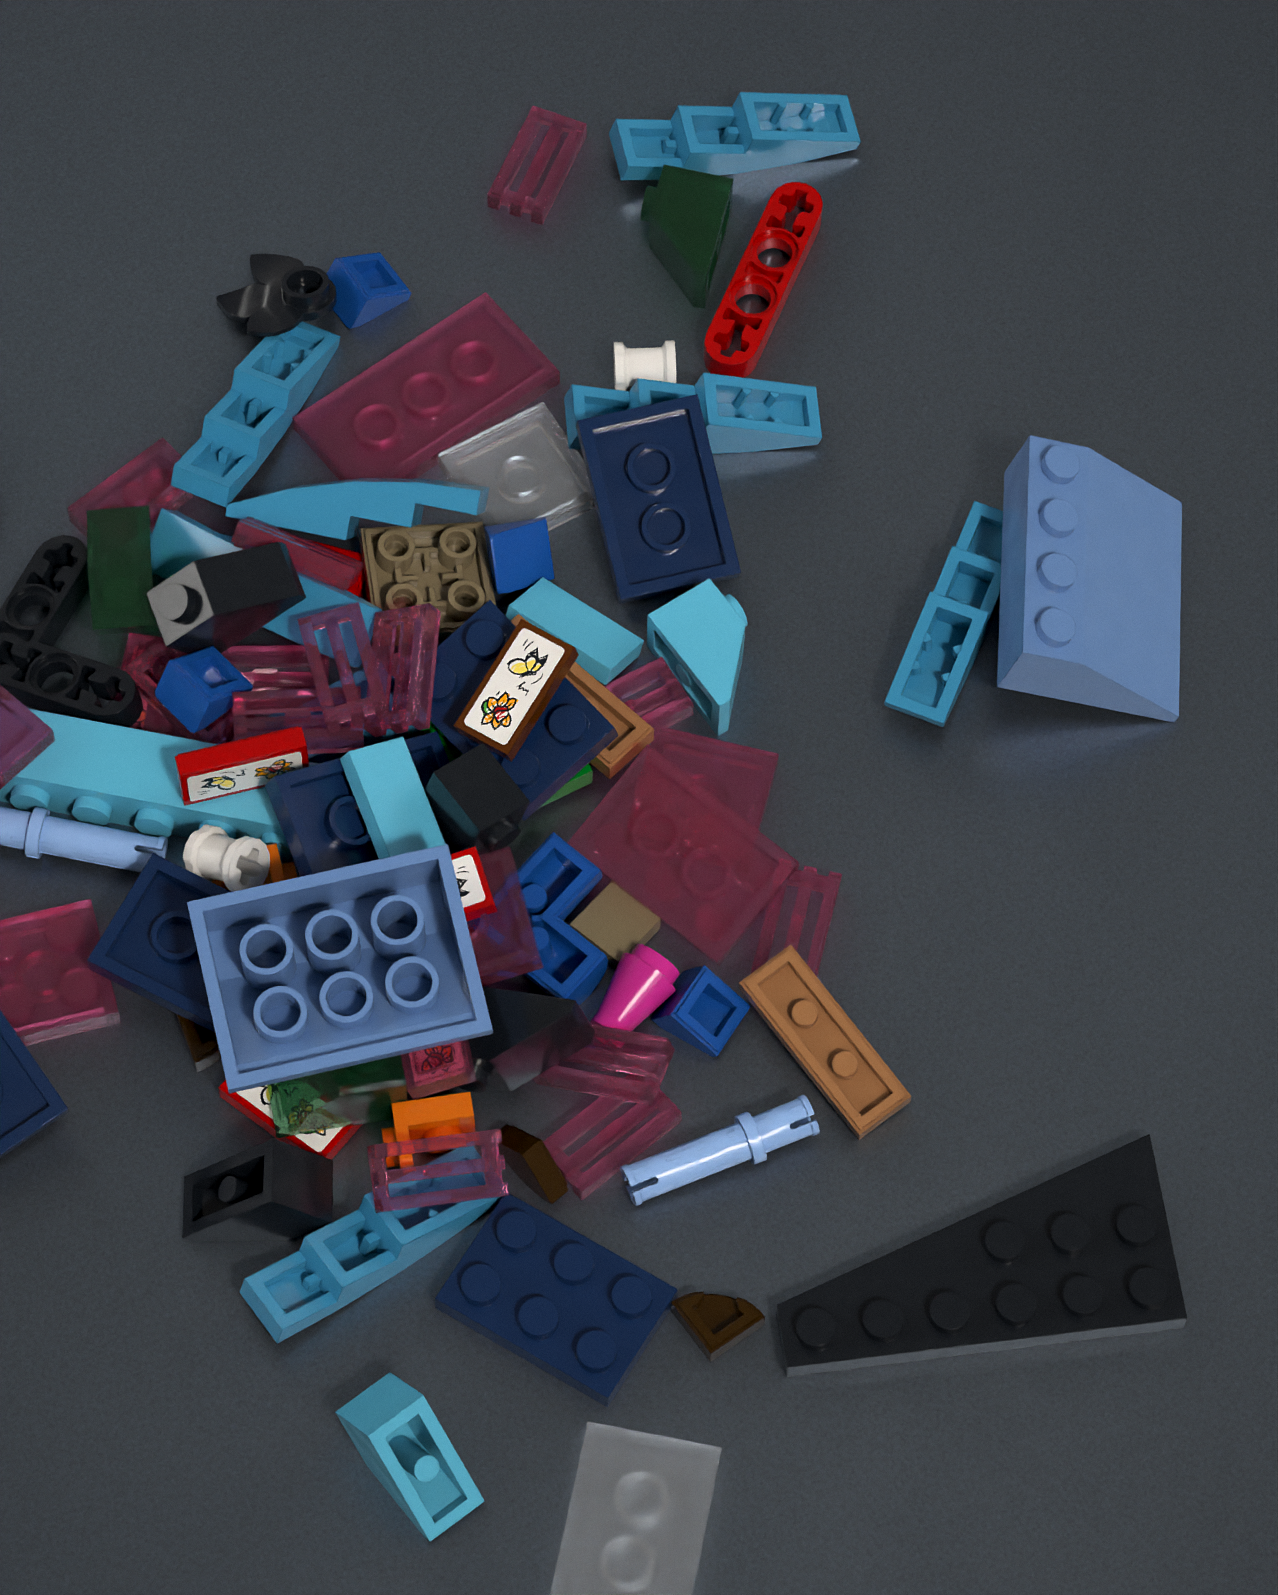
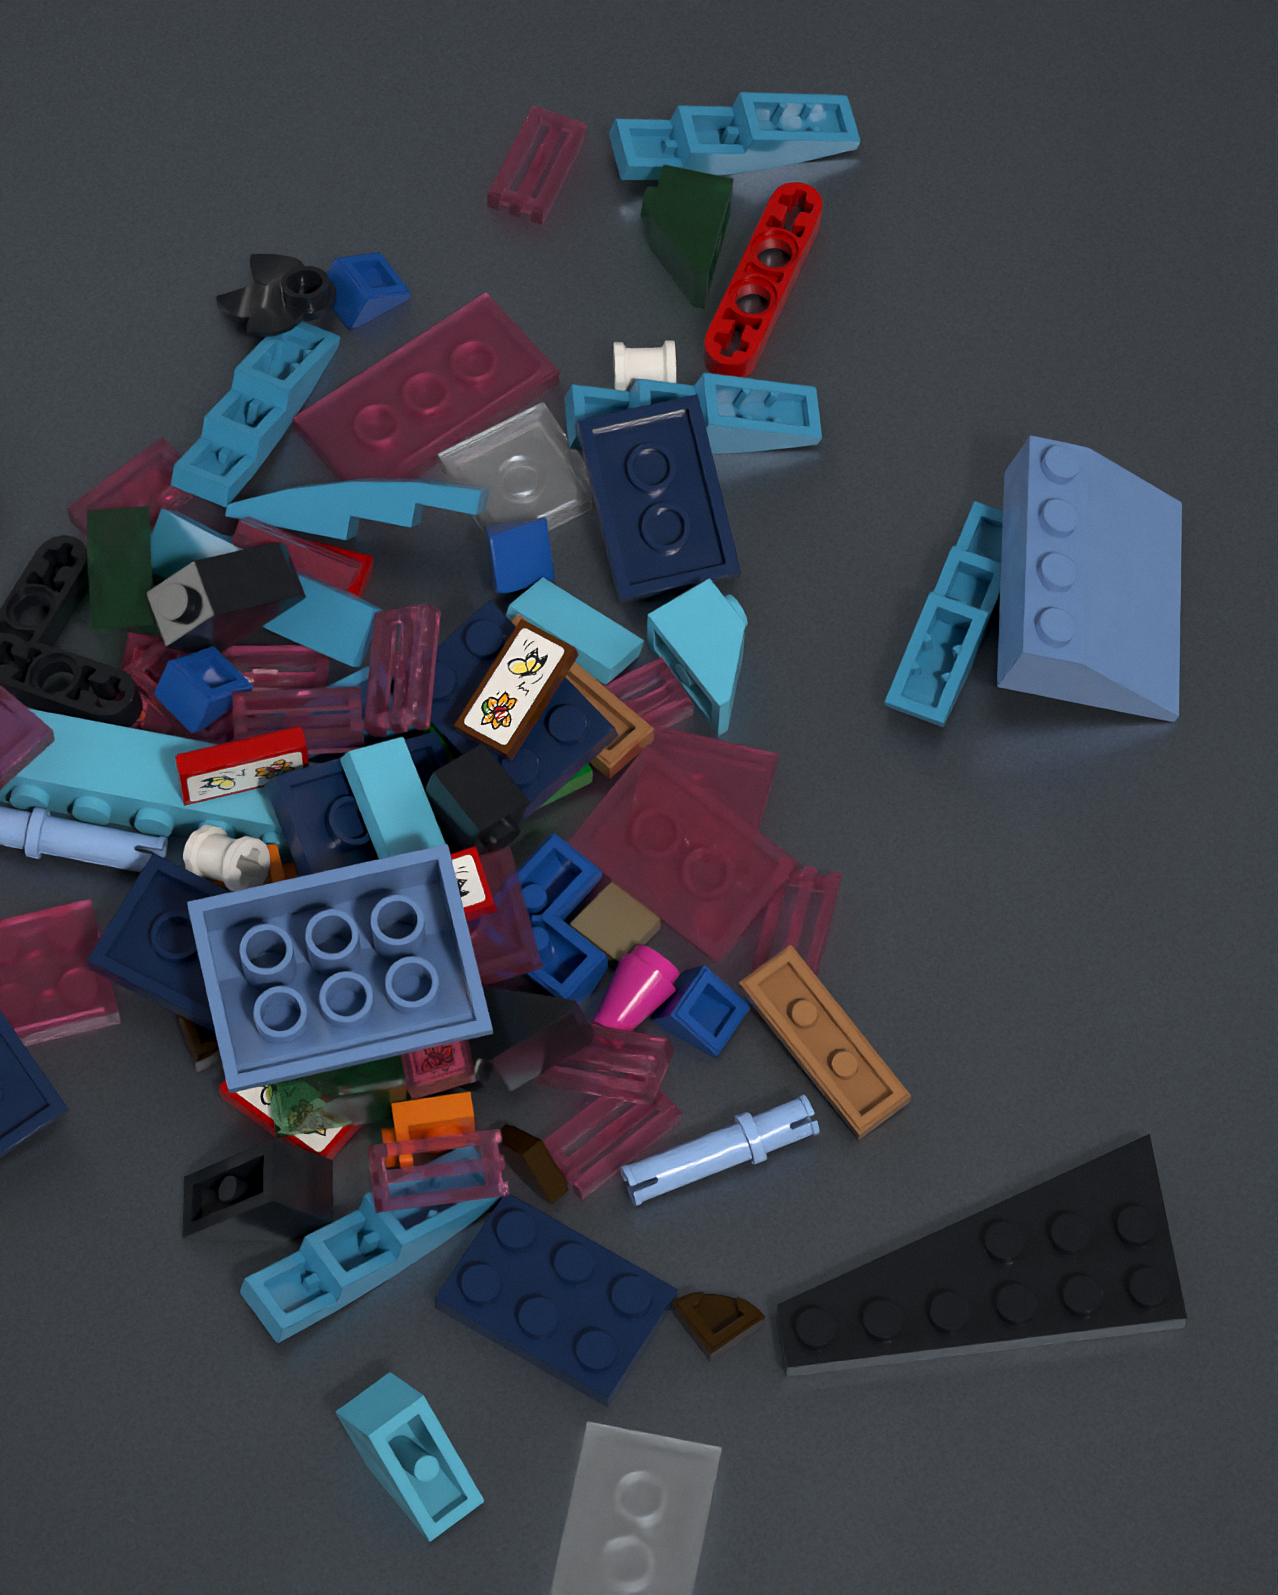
clear pink tile [297,602,391,734] -> none
dark tan tile [358,522,496,647] -> none

